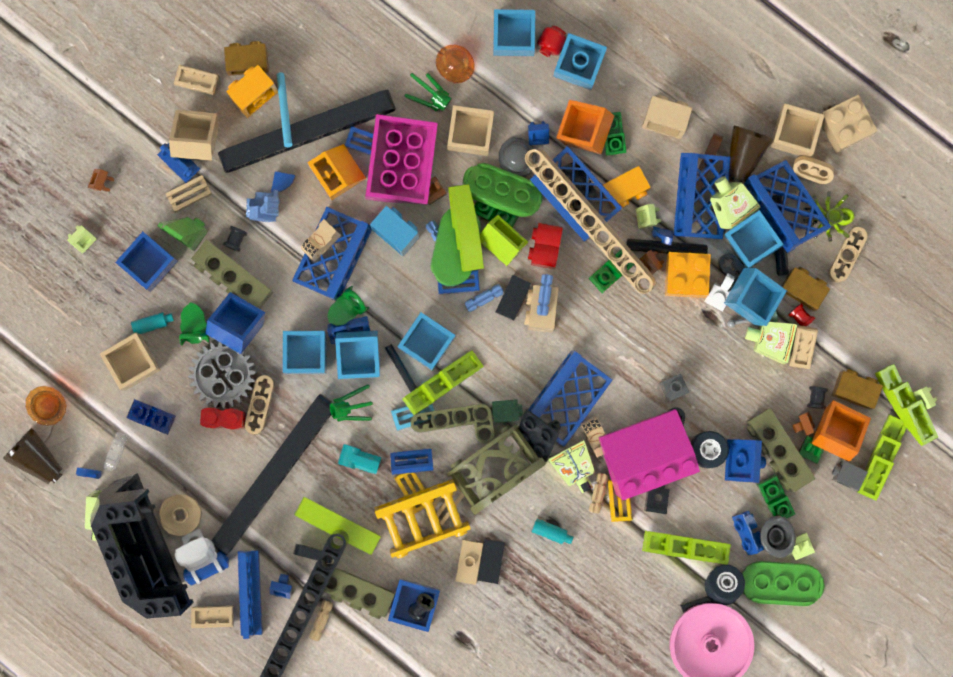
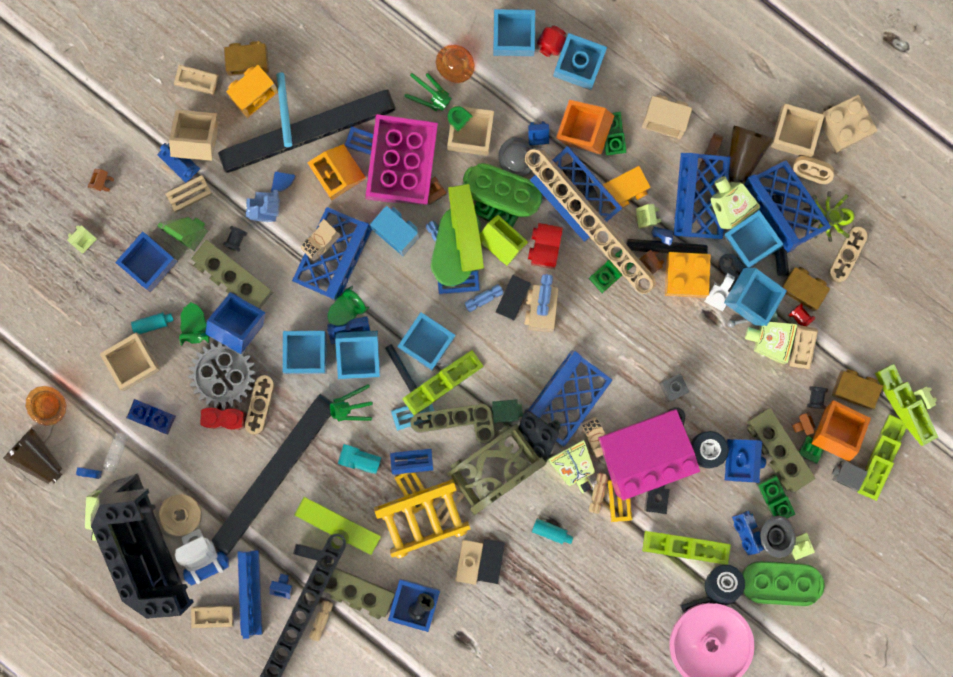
none -> green tile [448,106,473,132]

